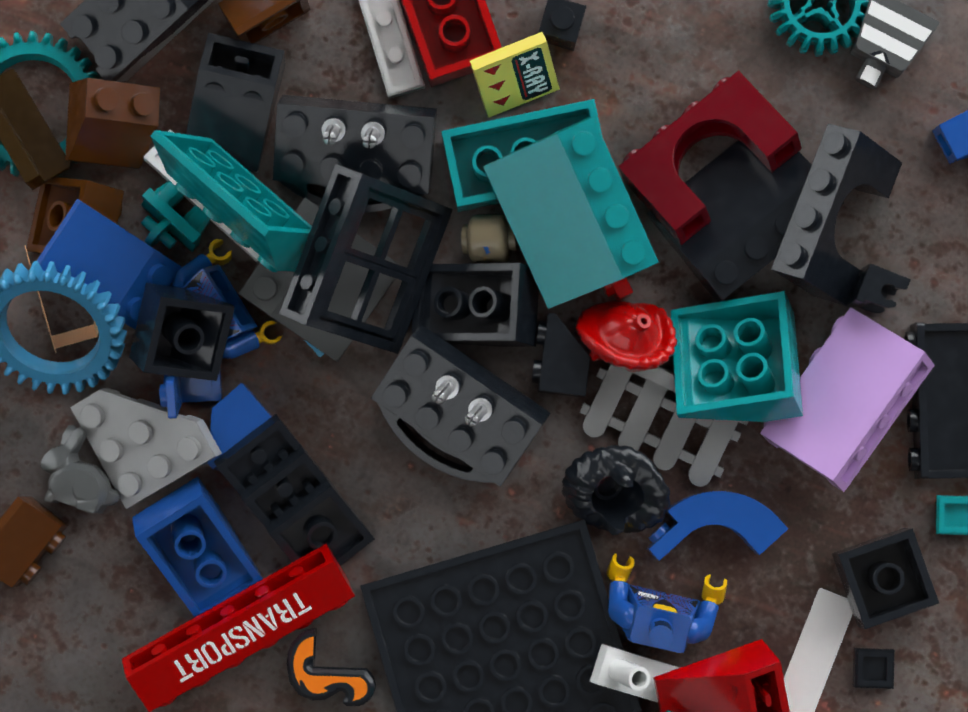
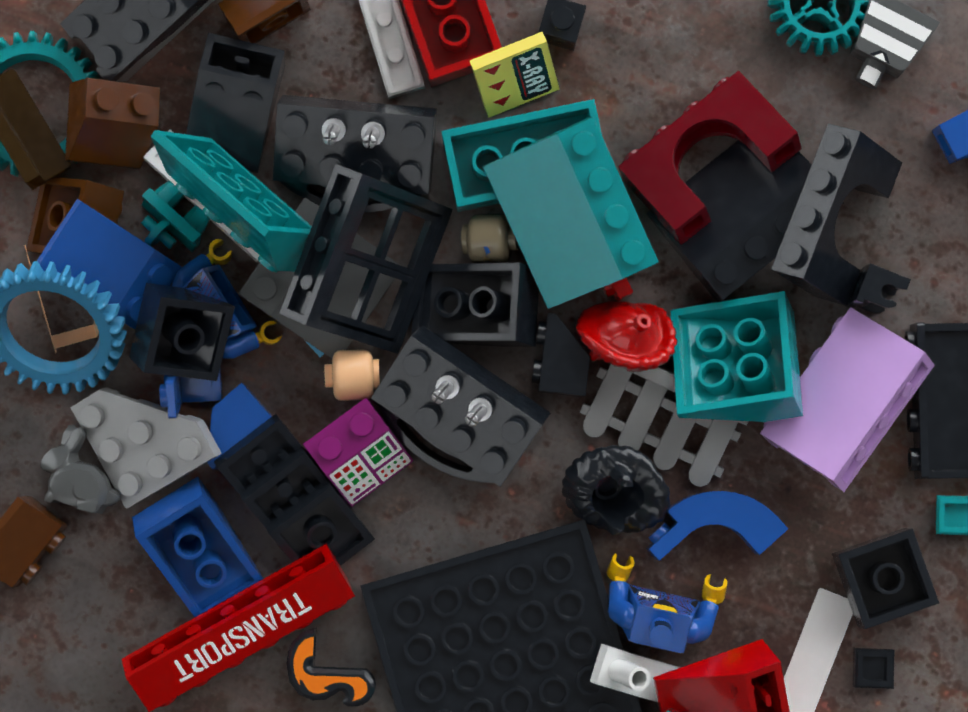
none -> magenta slope [303,398,413,507]
none -> light nougat head [324,349,380,401]

